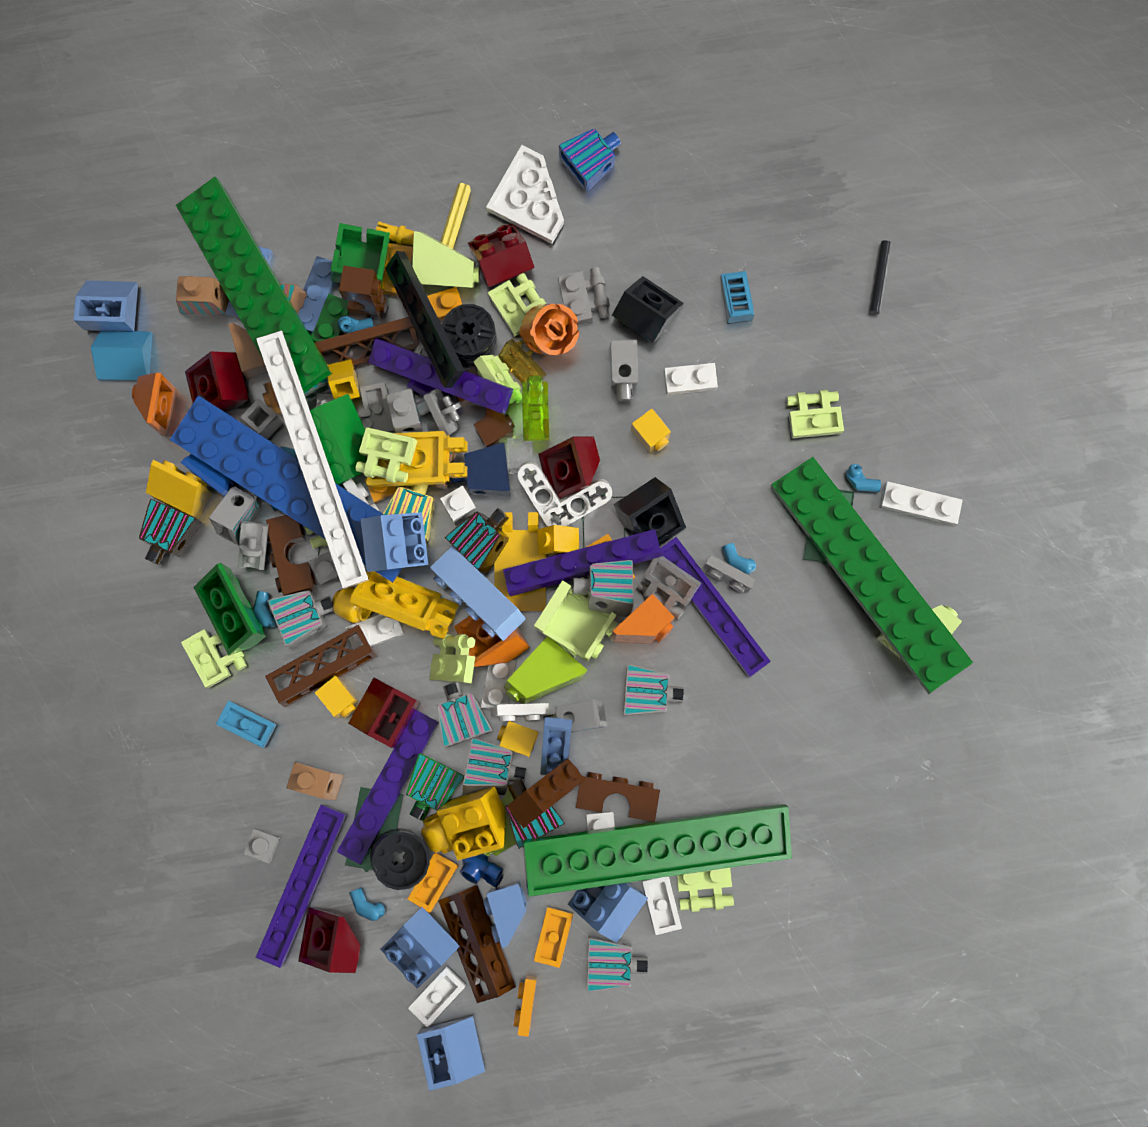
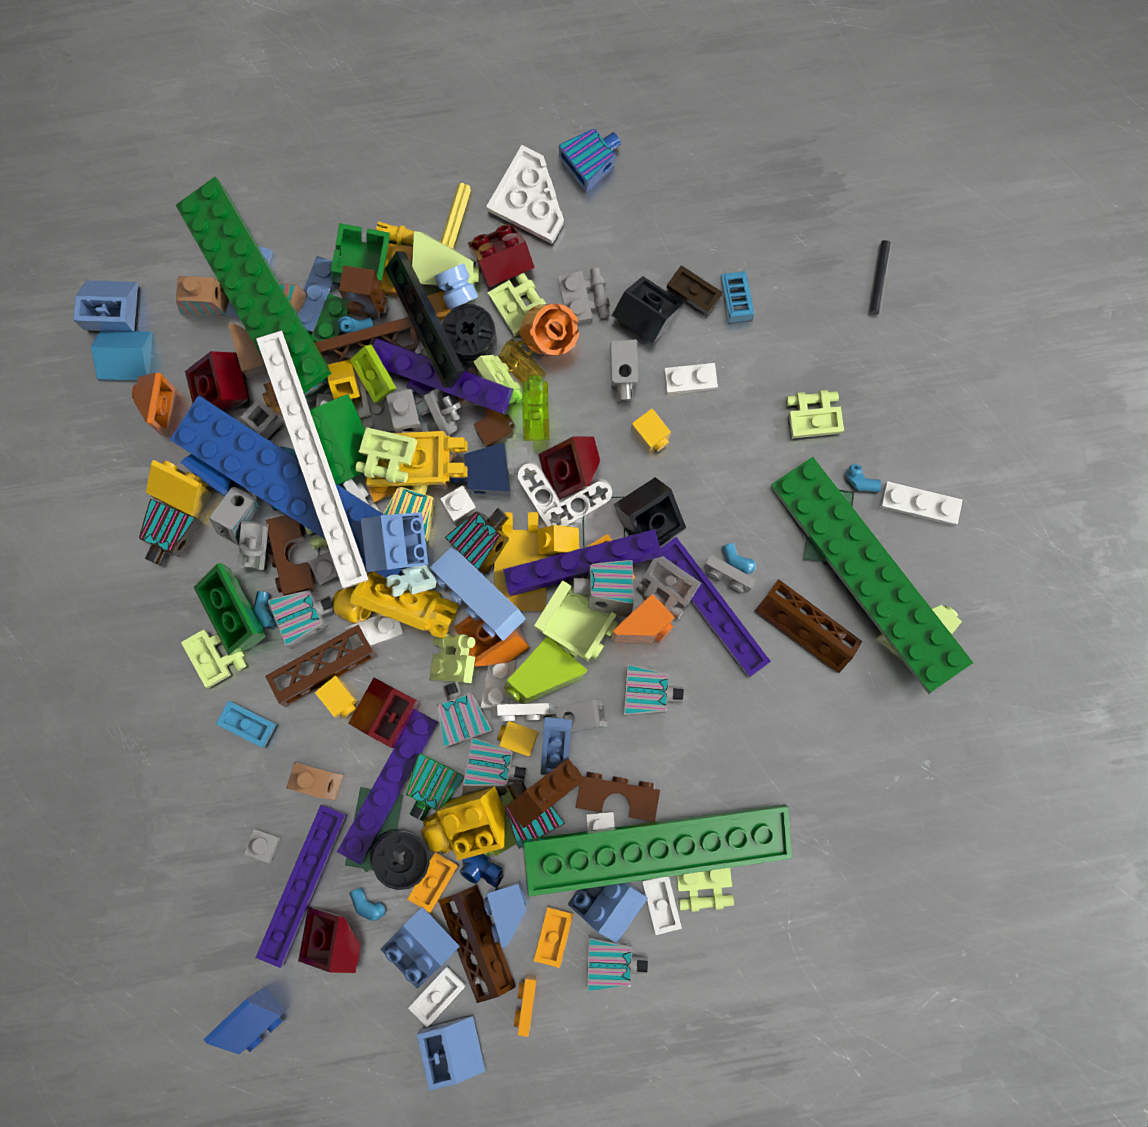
none -> blue slope [203,987,286,1054]
none -> lime plate [350,345,397,403]
none -> light aqua plate [386,565,436,597]
none -> light blue wheel [434,263,479,310]
none -> dark brown plate [666,265,723,315]
none -> reddish brown fence [755,579,862,673]

